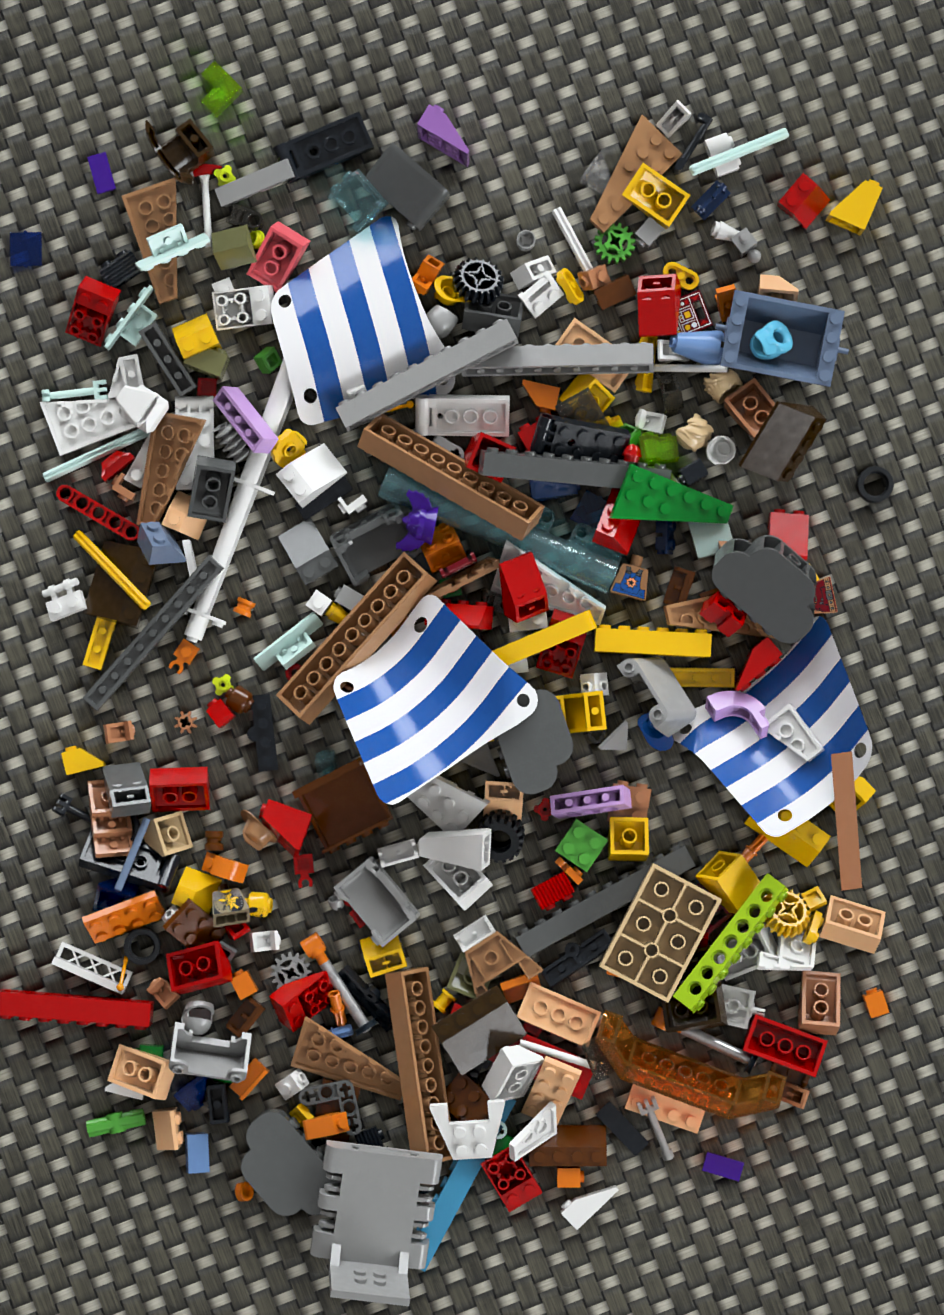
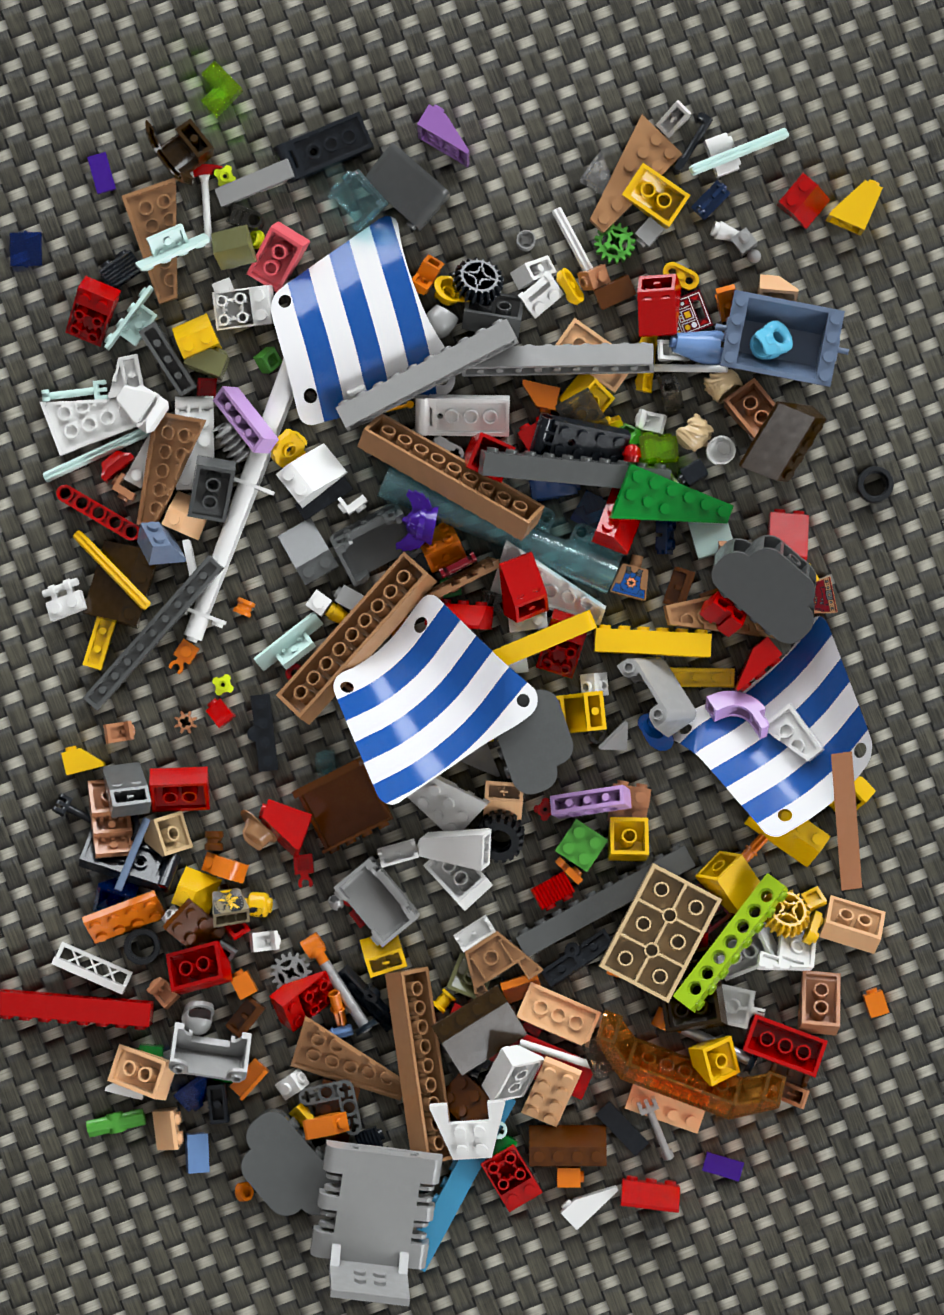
light orange hinge [116,956,128,991] -> none
reddish brown head [225,685,254,714] -> none
white wing [509,1101,557,1161] -> none
none -> red slope [619,1175,680,1213]
none -> yellow slope [688,1036,740,1086]

